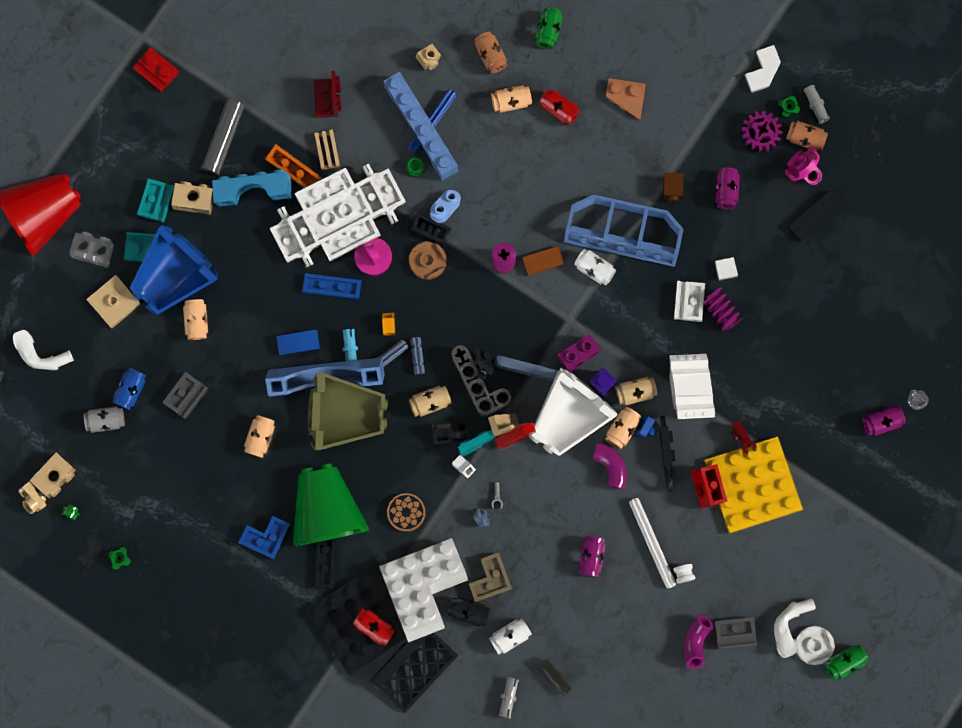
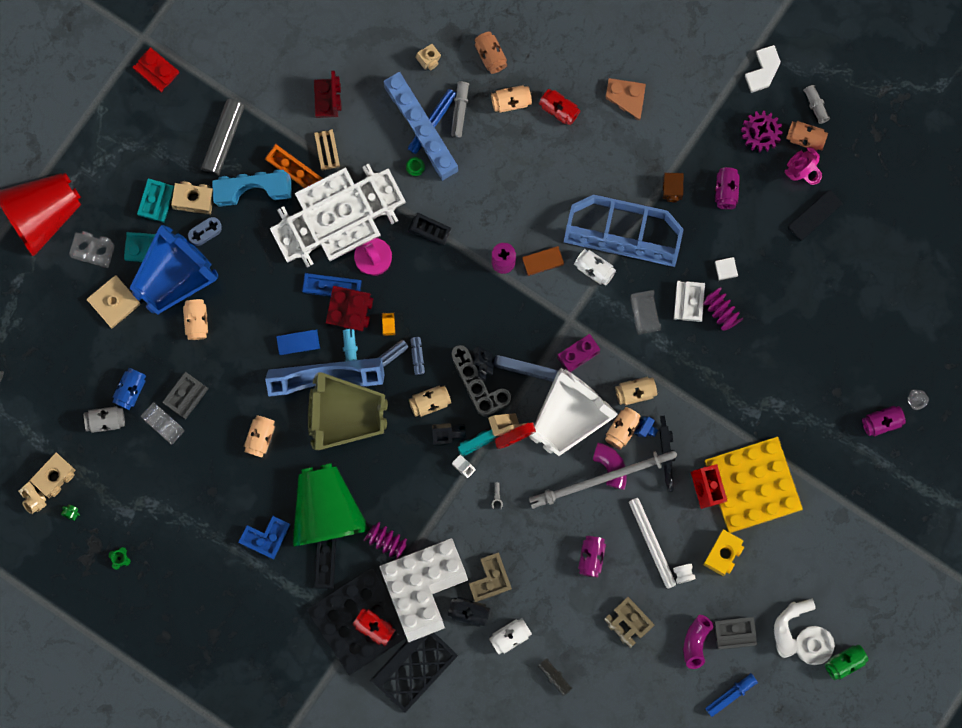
white piece [13,330,74,370] -> none
tile [387,493,426,532] -> none
medium nougat tile [409,242,446,280] -> none
light blue plate [430,190,461,223] -> none
sand blue plate [473,509,490,528] -> none
light grey pin [498,677,519,719] -> none
green piece [535,7,563,49] -> none
dark purple brick [589,368,617,398] -> none
white slope [669,354,715,419] -> none
dark red plate [731,420,757,457] -> none
green plate [778,96,800,117] -> none
none -> clear brick [141,402,184,445]
none -> sand blue beam [188,217,222,246]
none -> dark red plate [326,286,374,331]
none -> magenta piece [364,522,407,560]
none -> light grey axle [451,81,469,138]
none -> light grey bar [529,451,677,509]
none -> dark tan plate [604,597,655,648]
none -> clear panel [630,290,661,335]
none -> yellow brick [703,529,744,576]
none -> blue axle [705,673,758,717]

